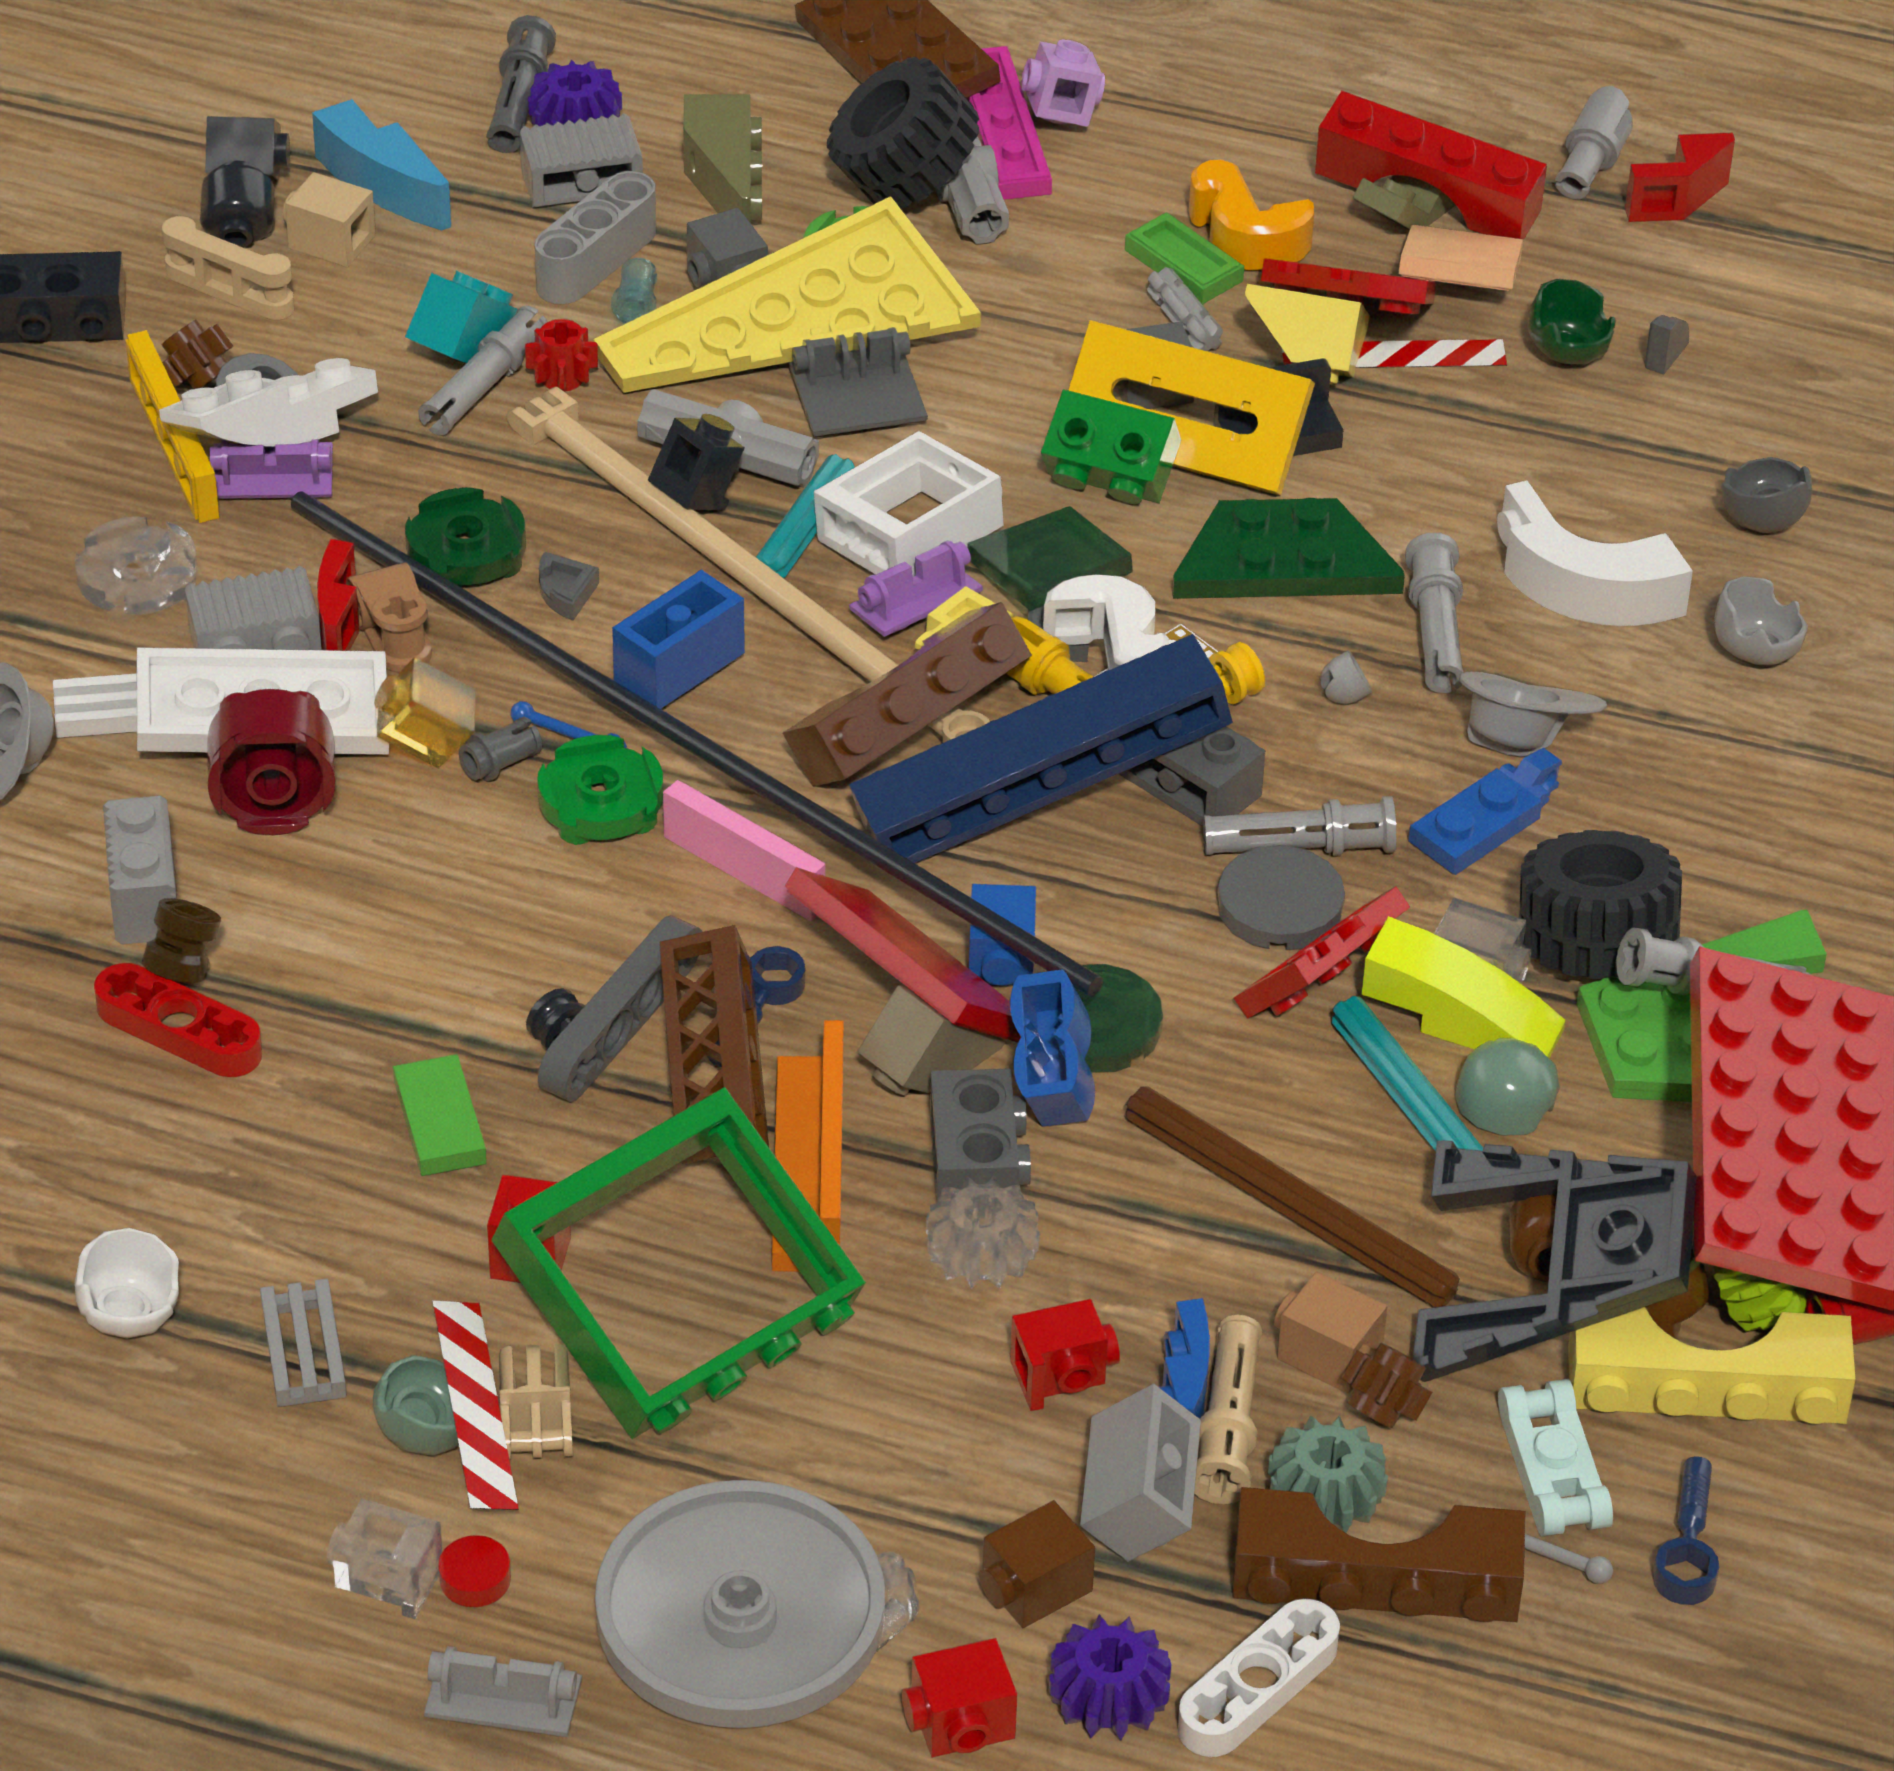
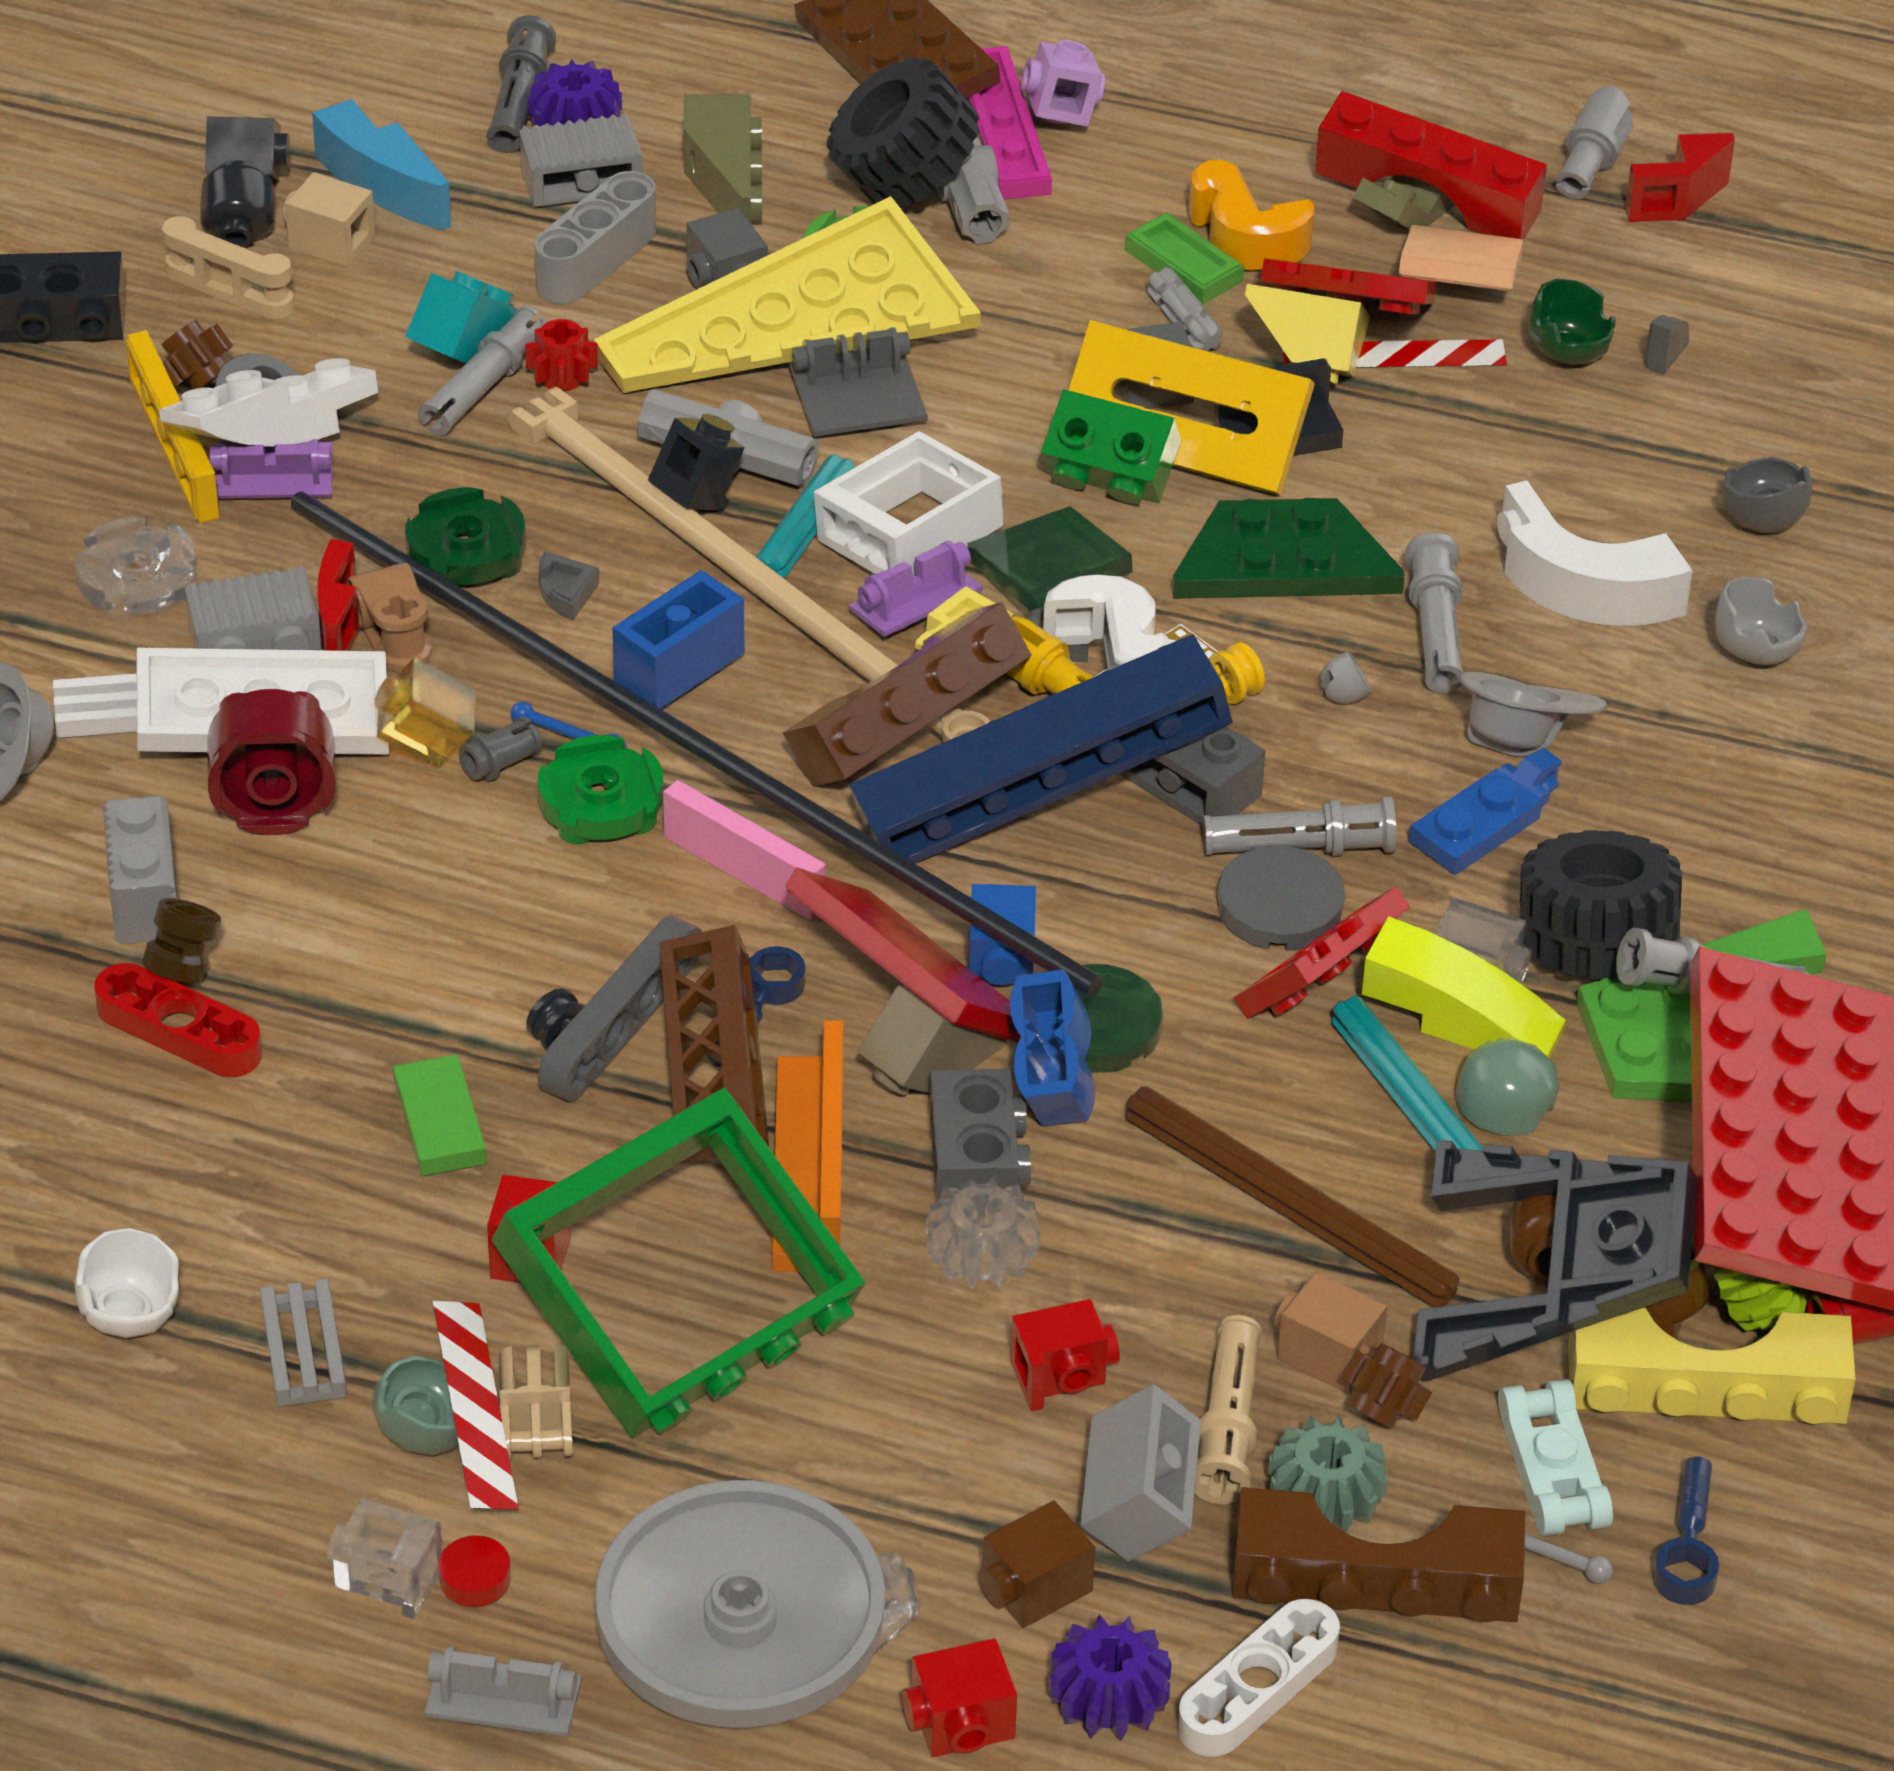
clear light blue pin [611,258,657,324] -> none
blue slope [1159,1298,1210,1419] -> none

